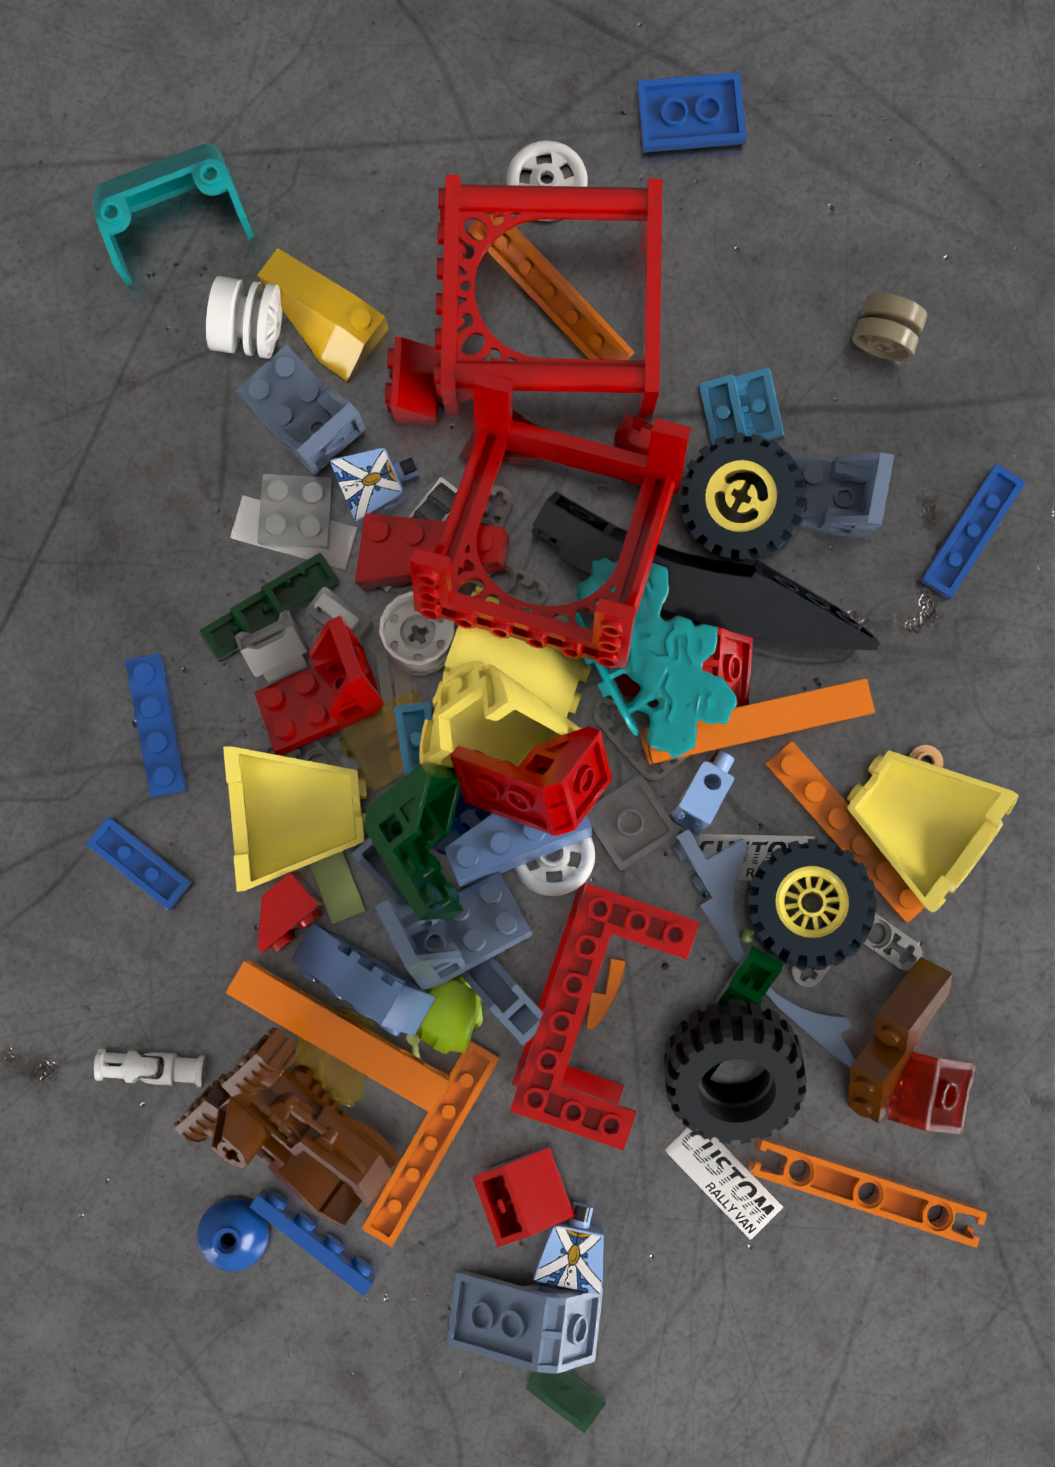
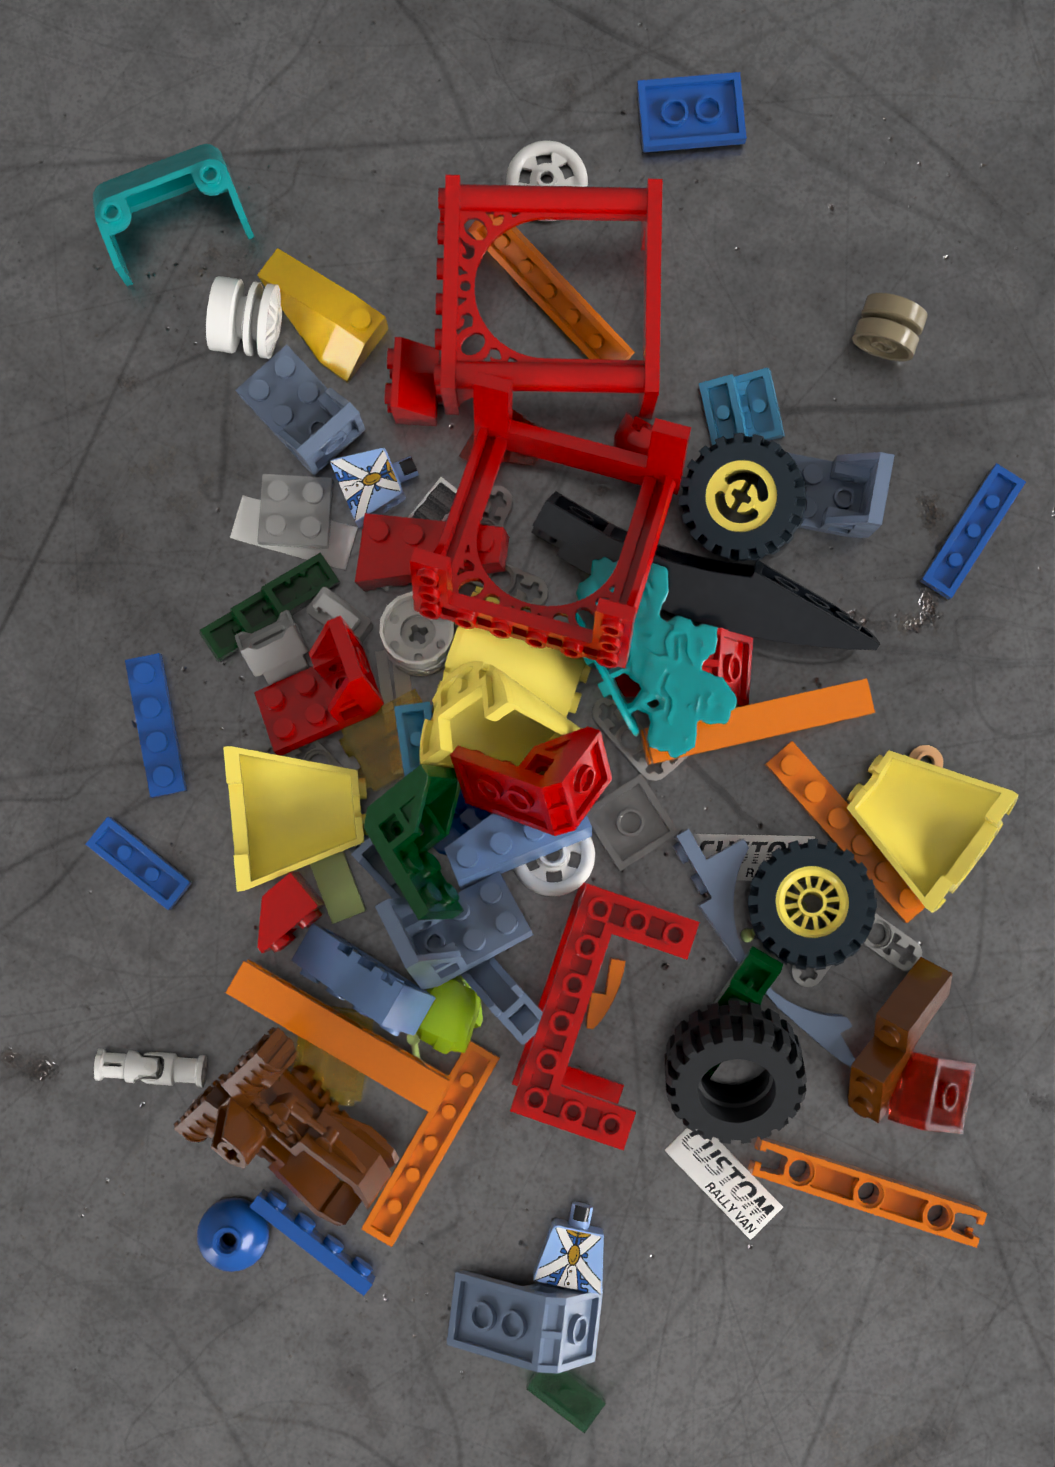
red slope [472,1146,575,1247] -> none
light blue torso [669,750,735,836] -> none

